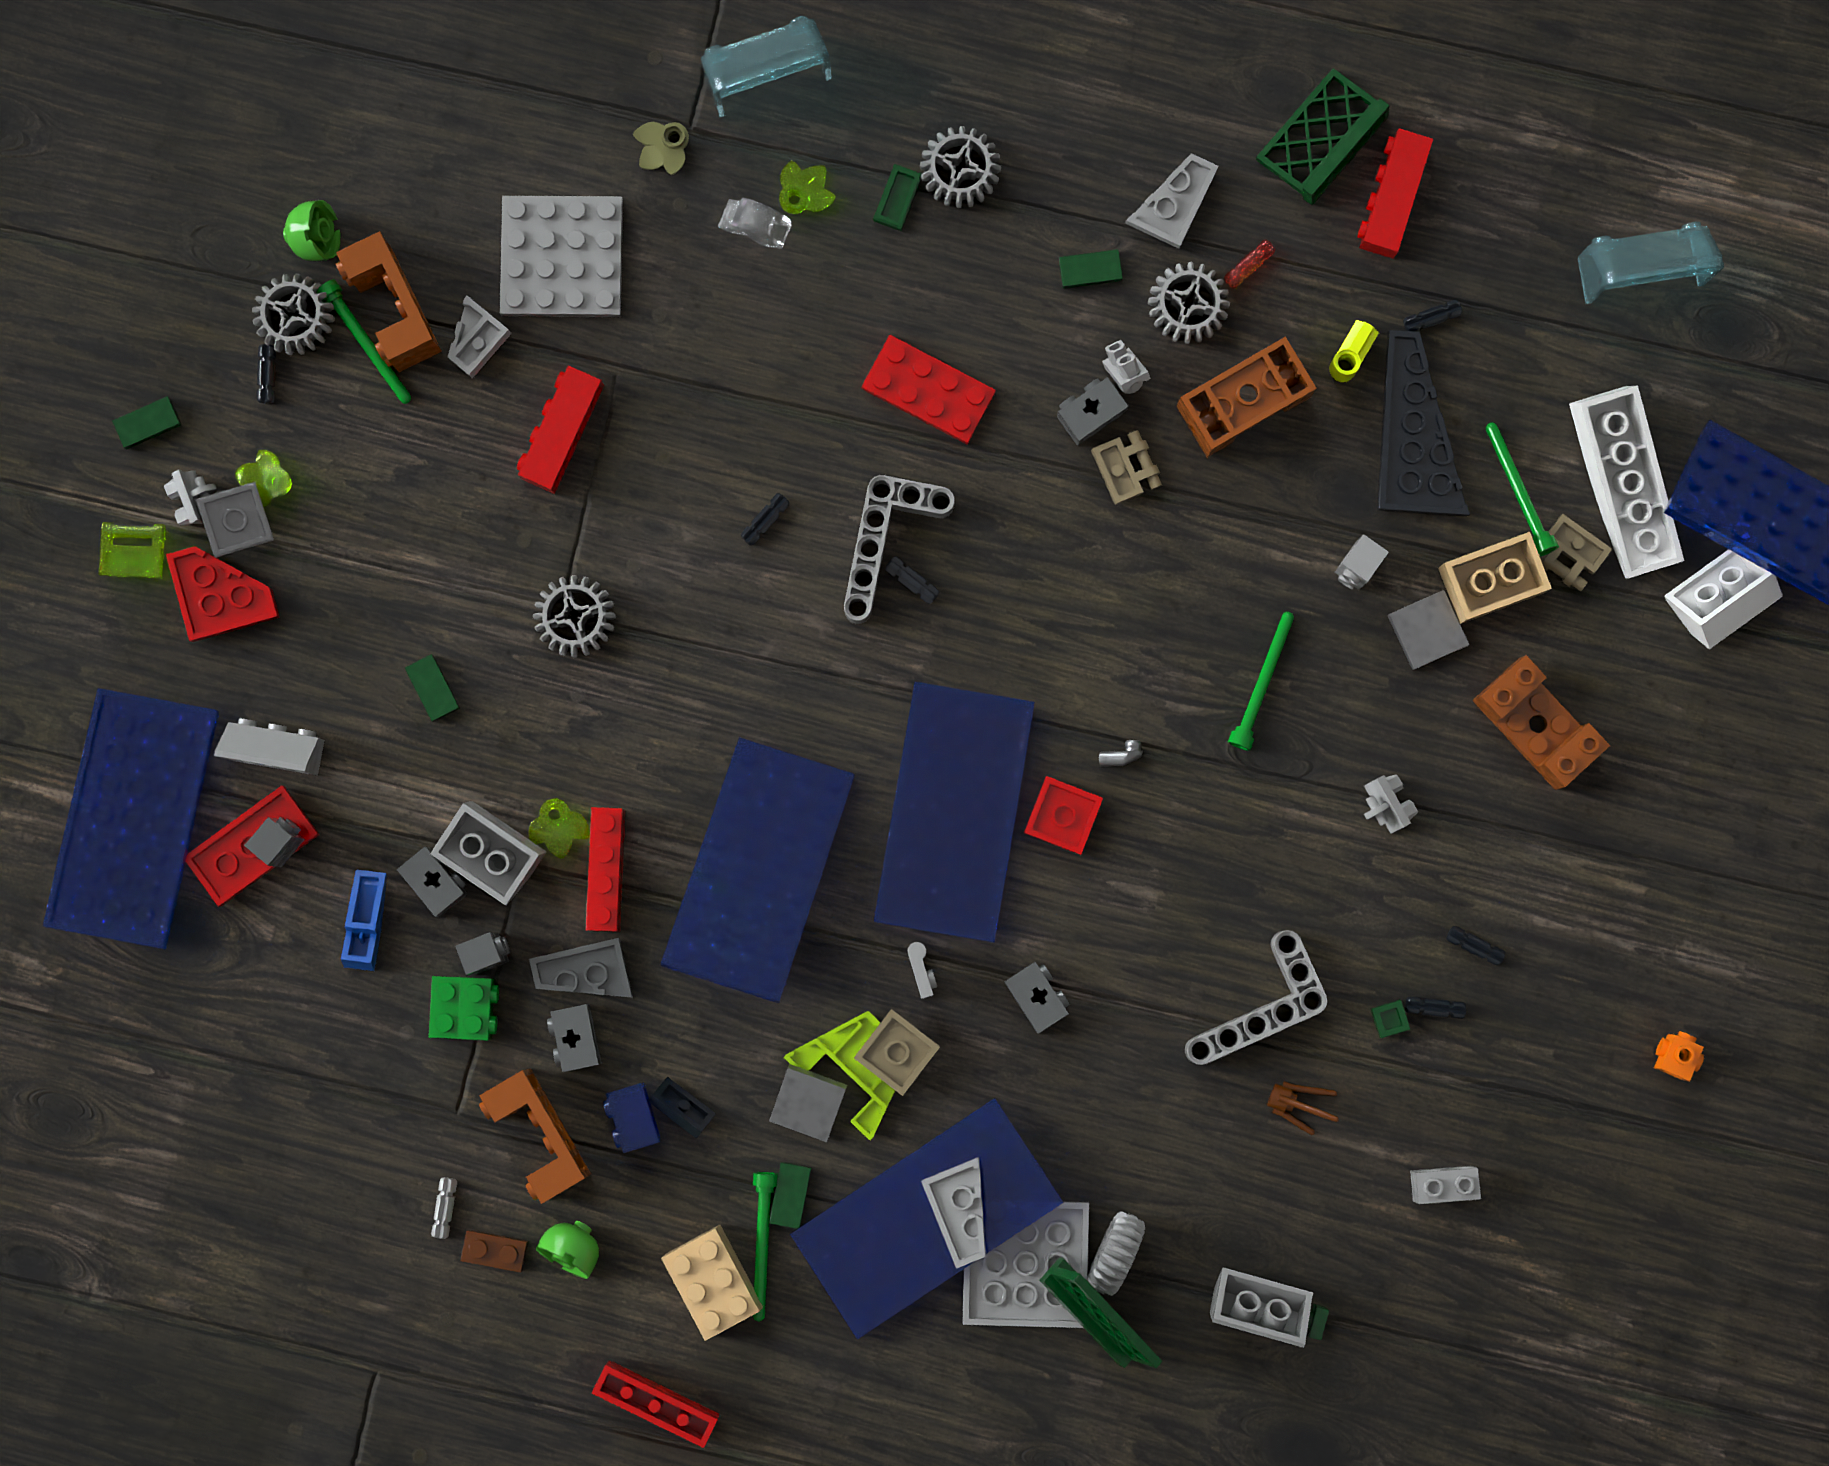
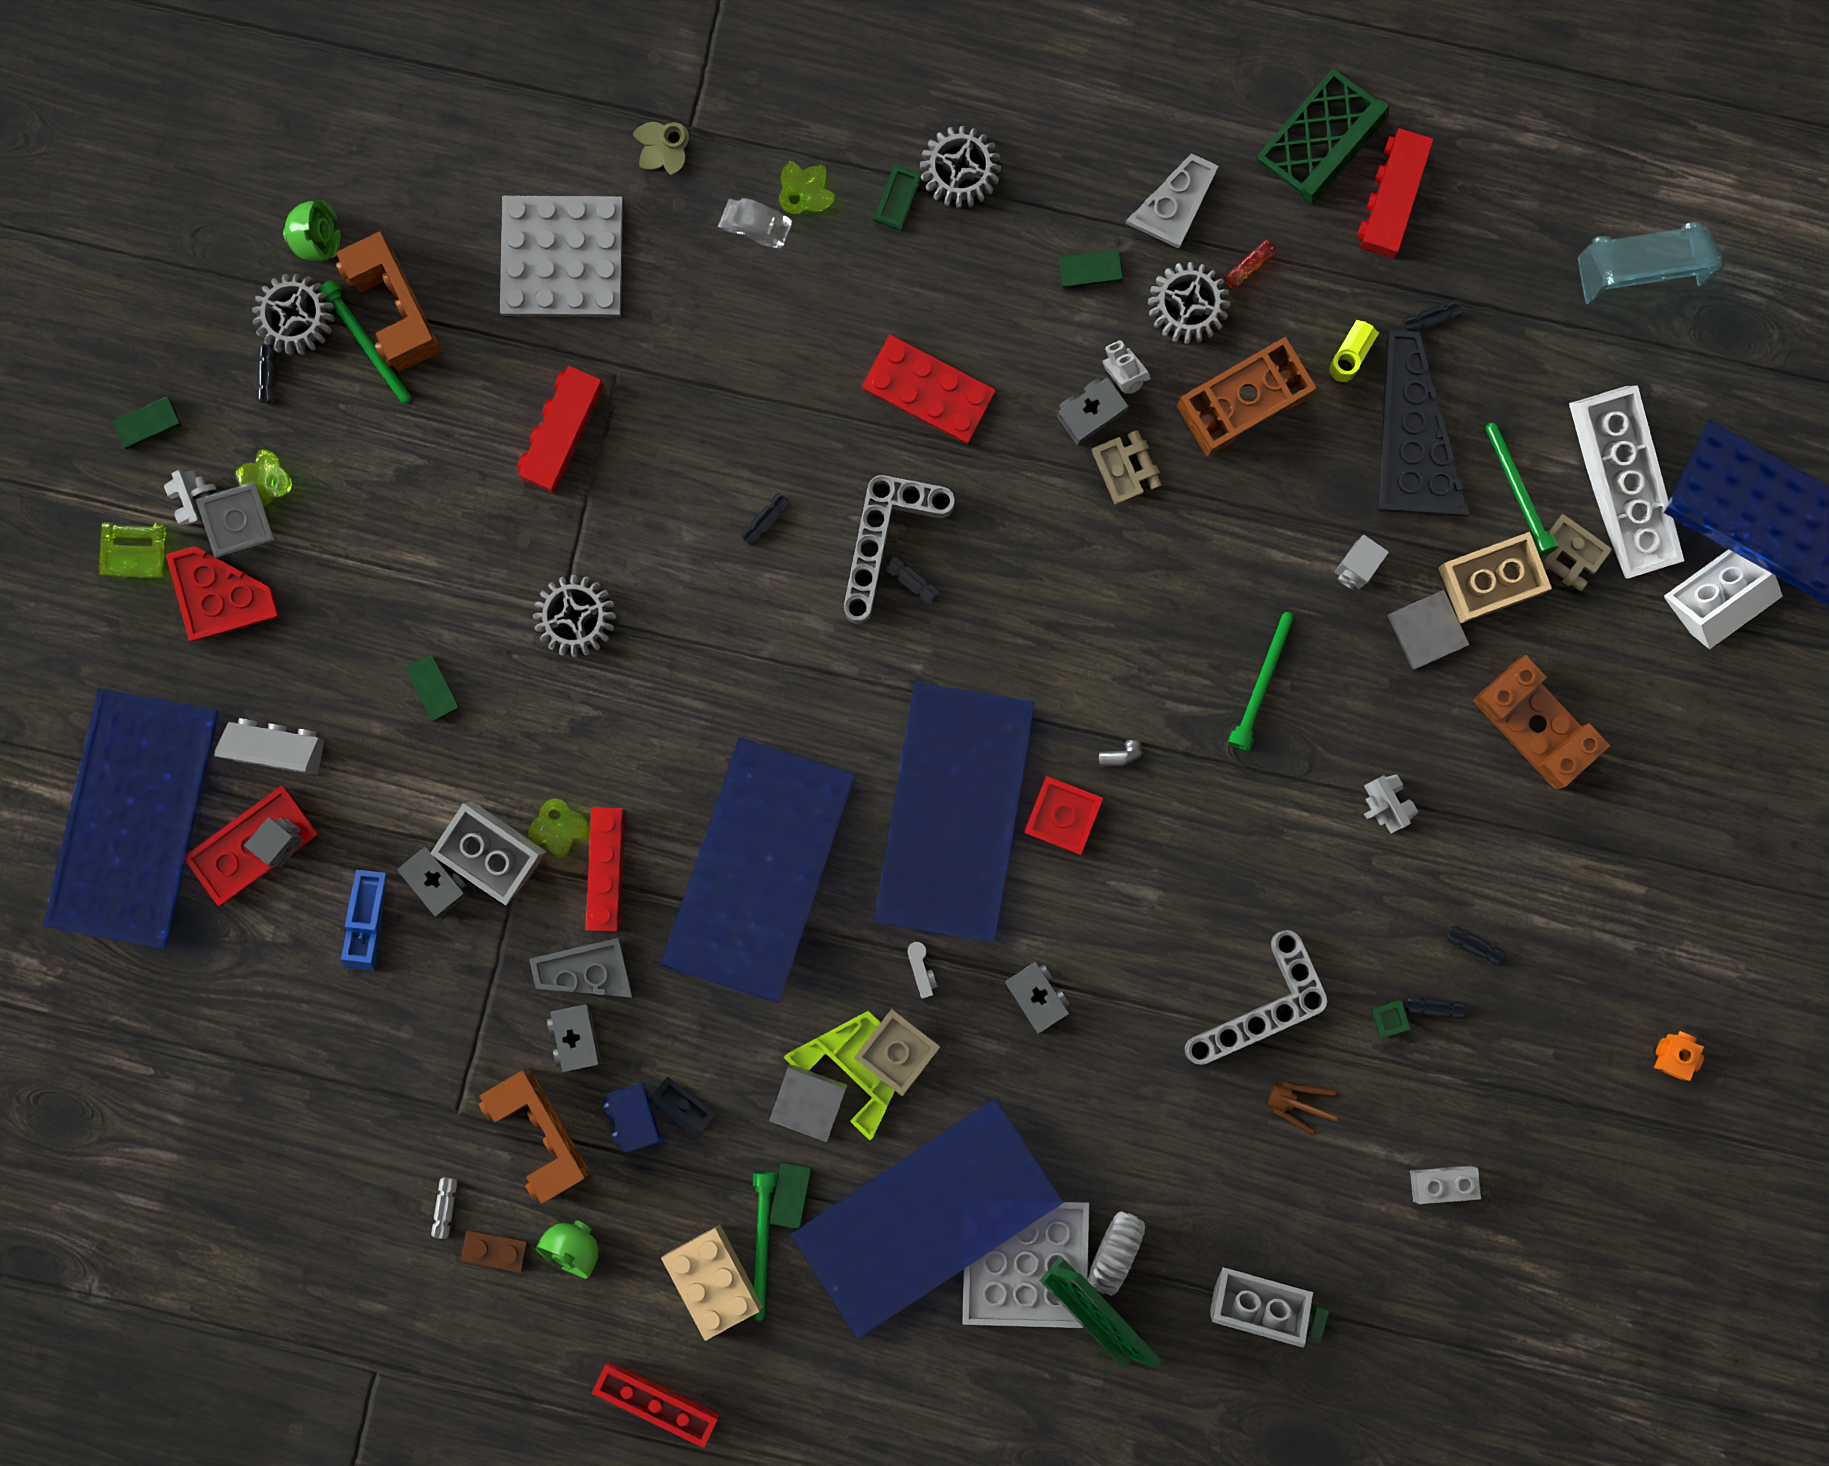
green plate [429,976,499,1040] -> none
light grey wing [448,296,512,378] -> none
dark grey brick [455,932,511,975] -> none
clear light blue windscreen [701,16,832,117] -> none
light grey wing [921,1157,986,1269] -> none

